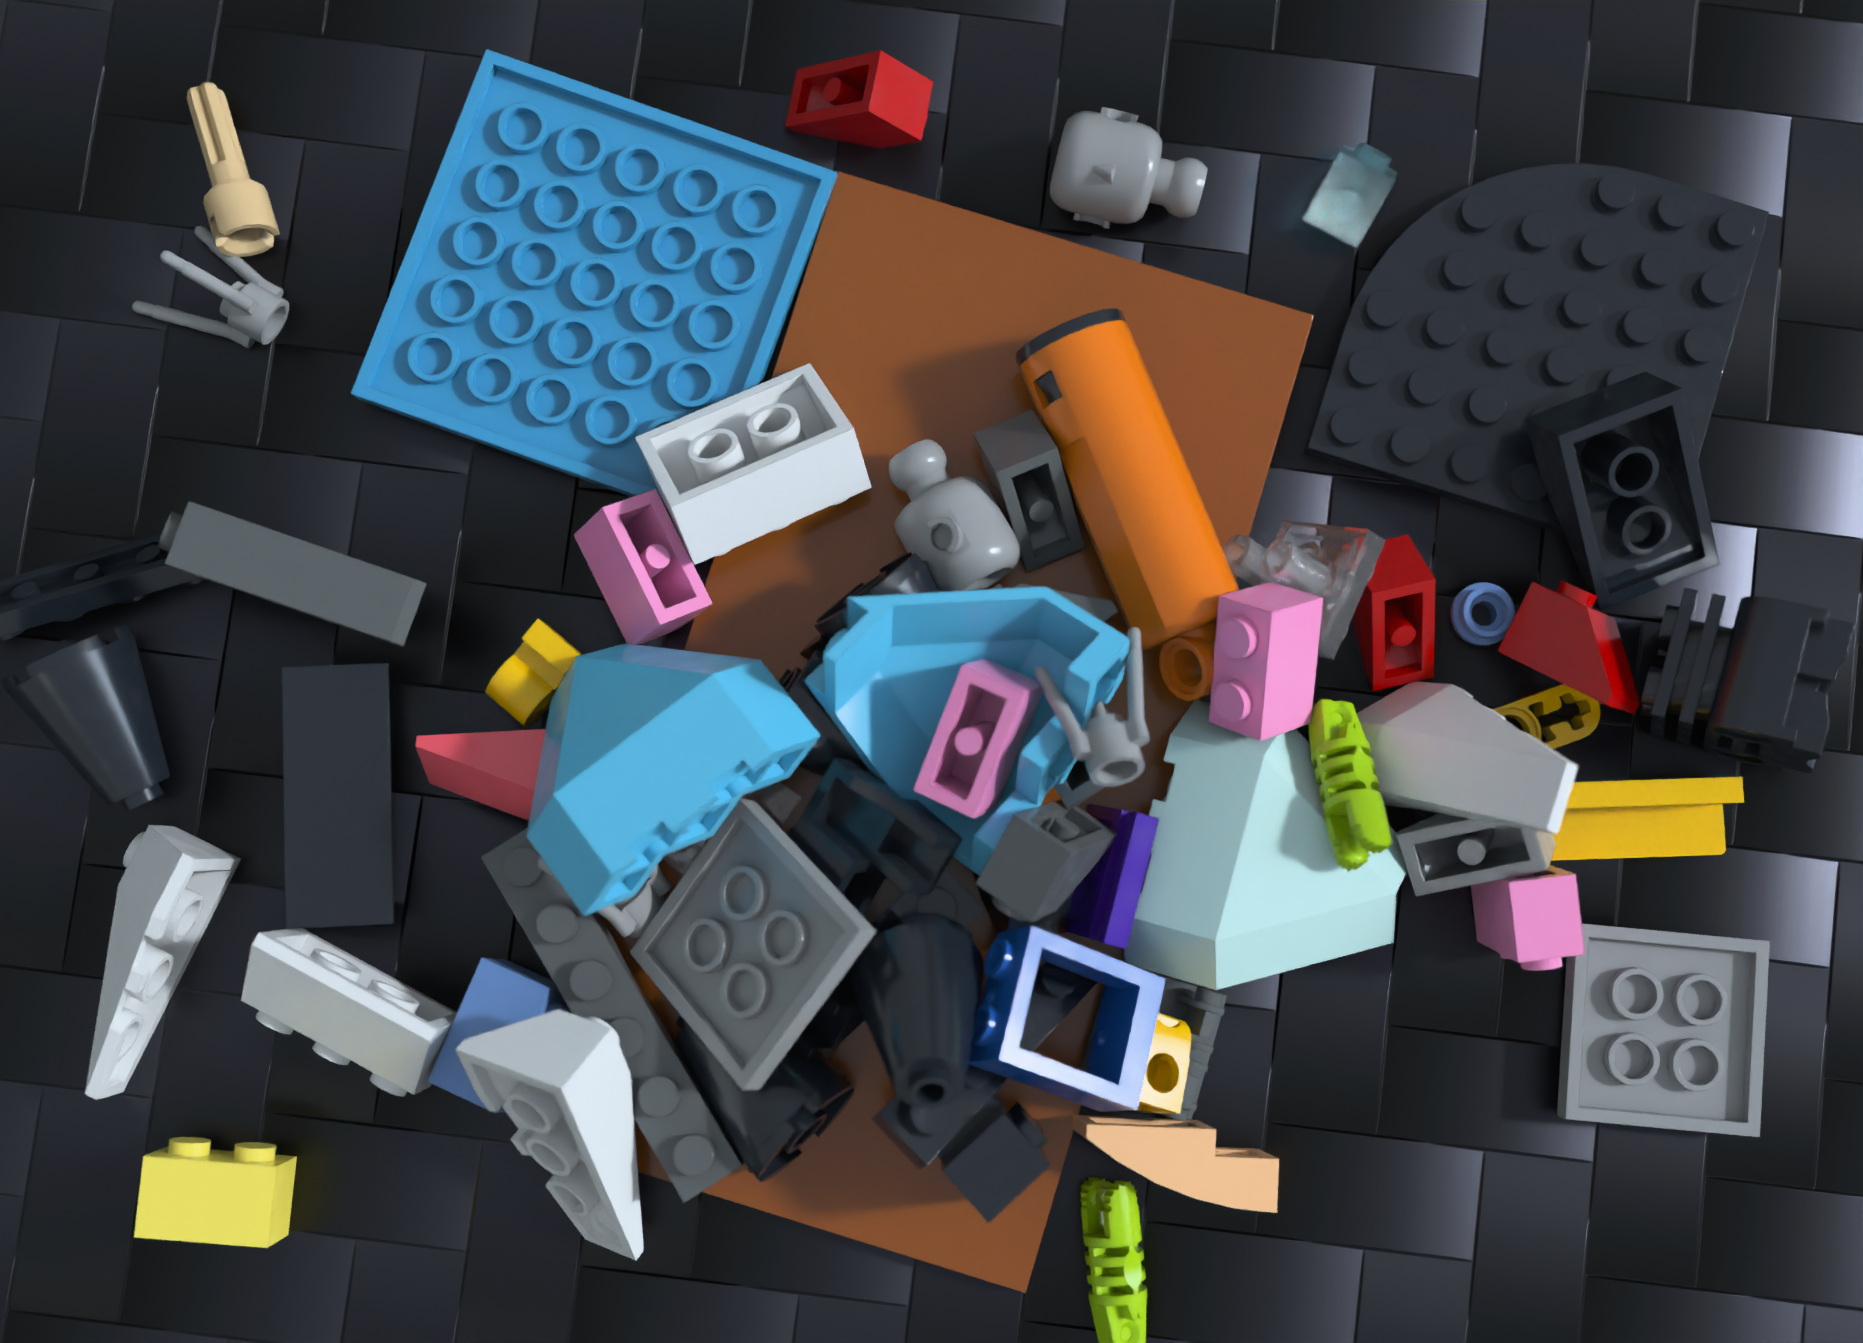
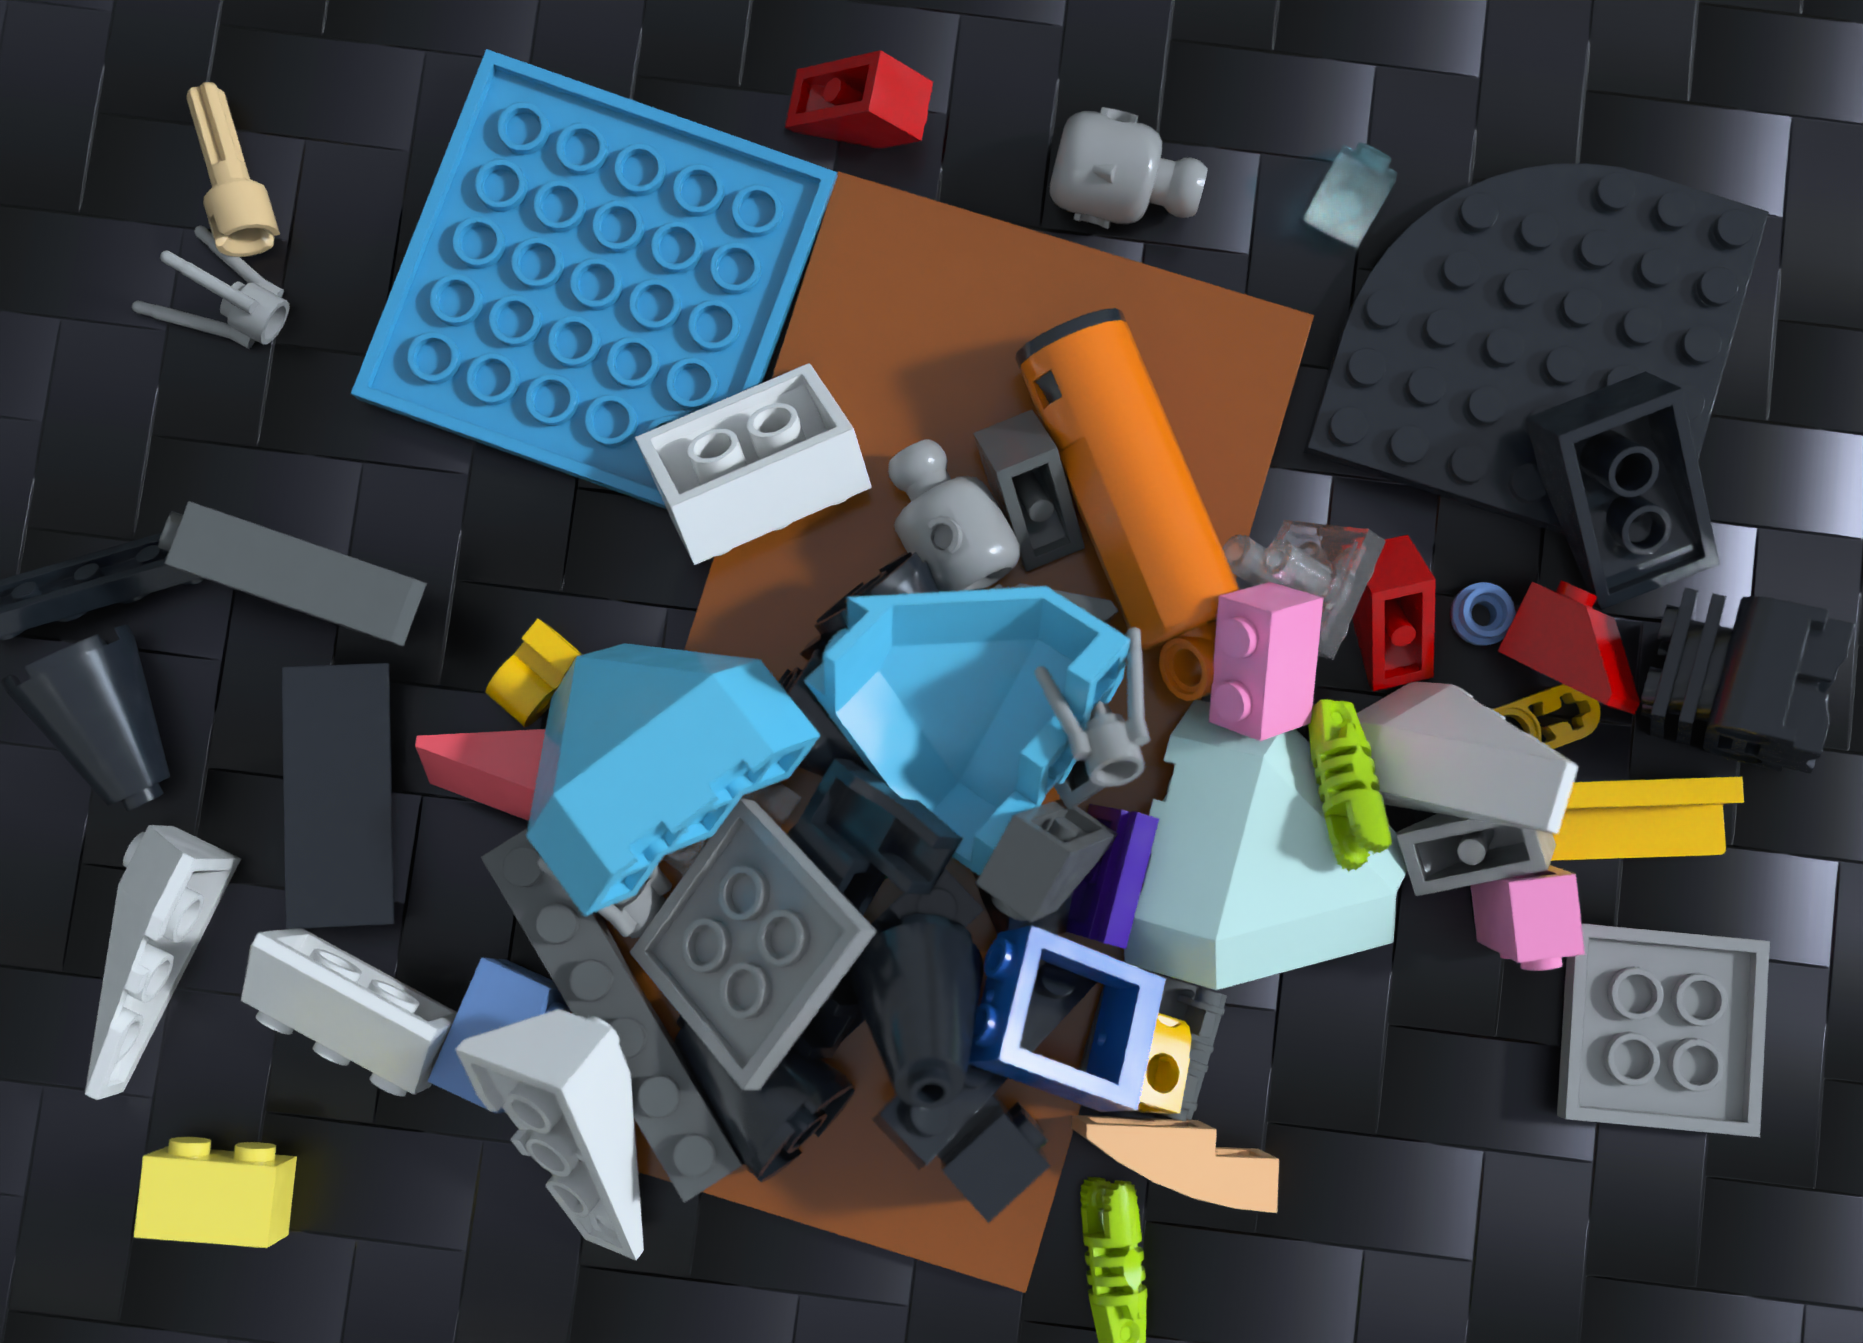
bright pink brick [574,489,713,645] -> none
bright pink brick [913,658,1043,819] -> none

